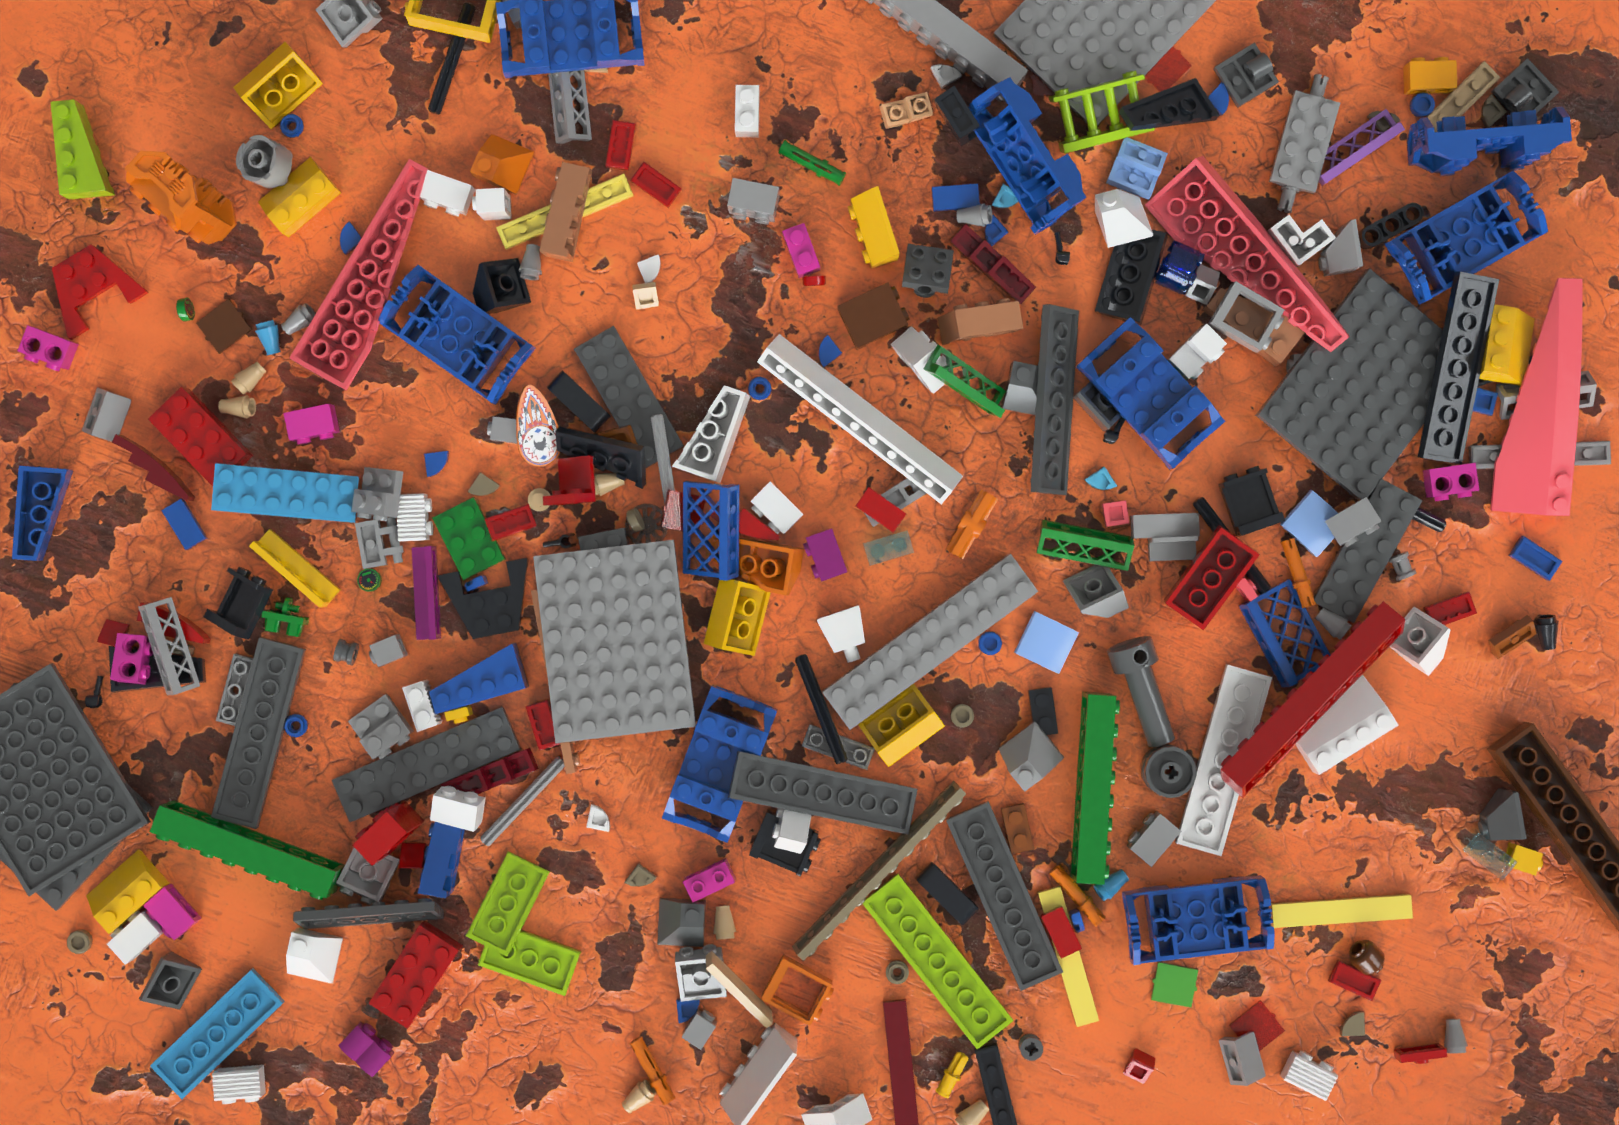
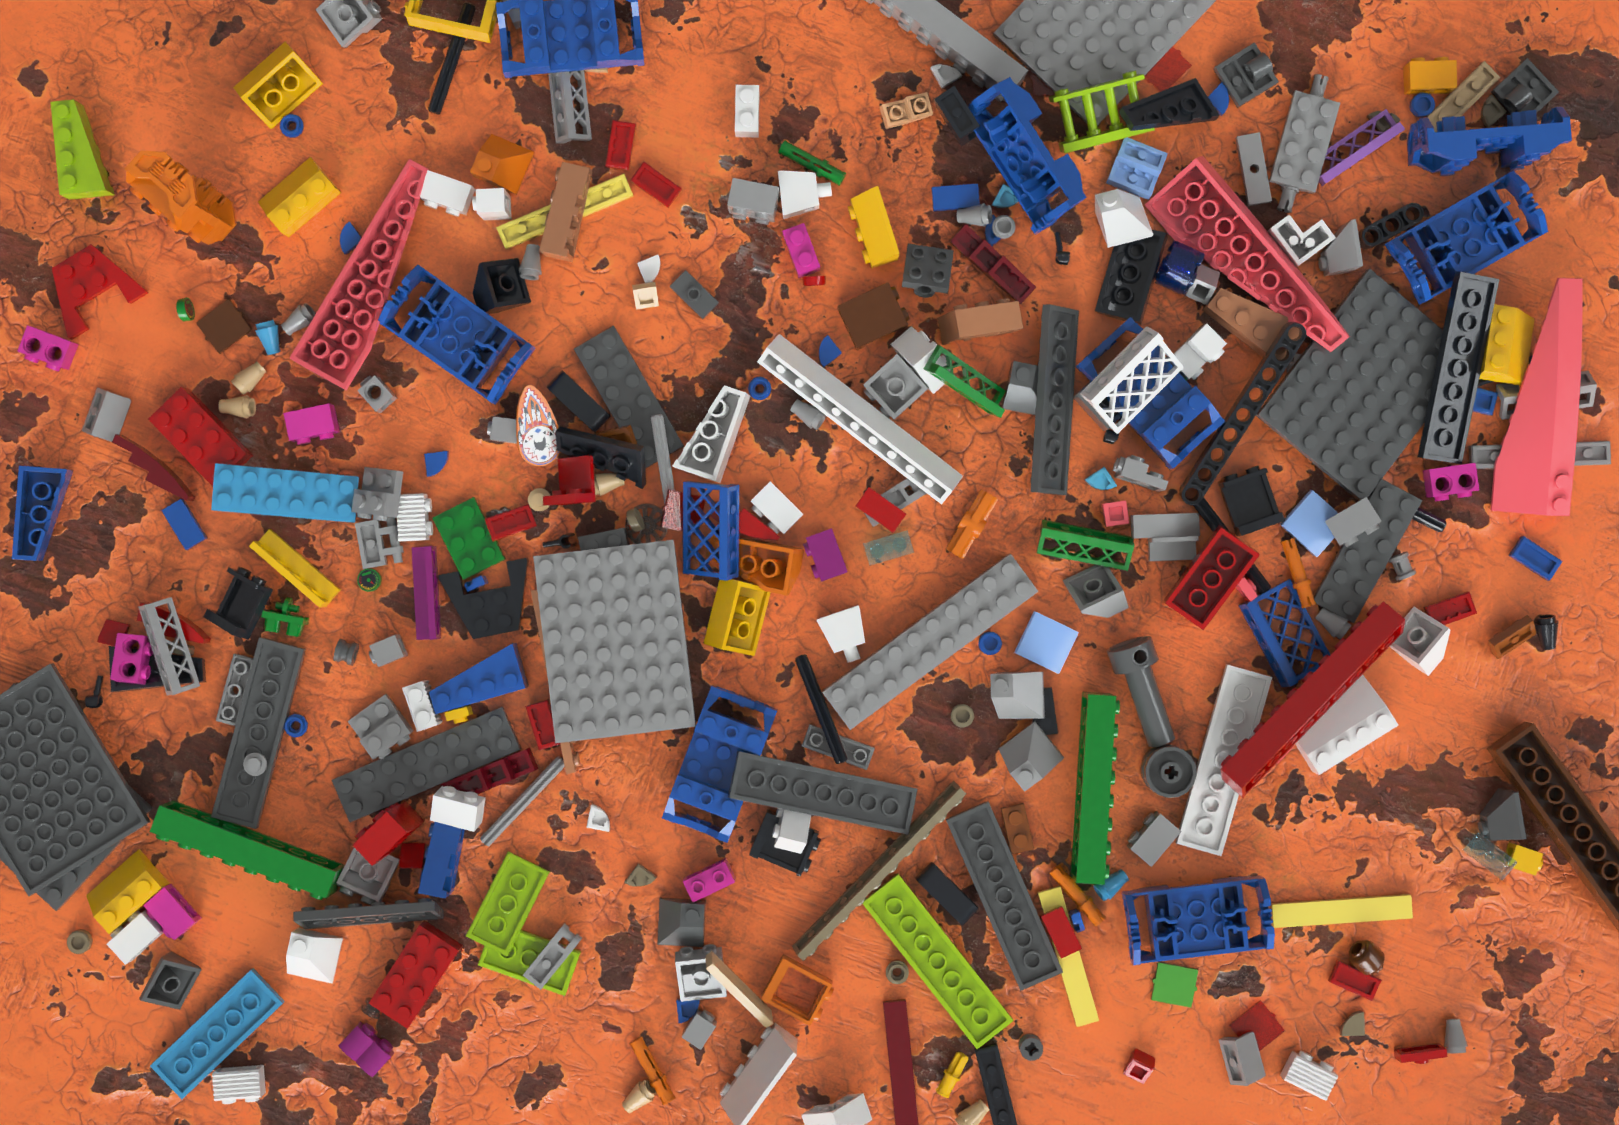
light grey brick [236,135,293,188] -> none
dark tan tile [468,472,500,496] -> none
tan cone [713,905,736,940] -> none
yellow slope [858,684,945,767] -> none
light grey window [1208,281,1285,353] -> none
none -> light grey plate [243,752,267,776]
none -> light grey brick [357,375,397,413]
none -> light grey plate [523,923,582,990]
none -> dark grey plate [670,270,719,319]
none -> white torso [778,171,832,219]
none -> light grey cone [790,399,826,430]
none -> light grey plate [863,353,929,419]
none -> light grey slope [990,672,1045,719]
none -> light grey plate [992,215,1016,239]
none -> white fence [1080,326,1184,434]
none -> light grey plate [1113,455,1169,492]
none -> black beam [1180,322,1306,505]
none -> light grey tile [1235,132,1272,206]

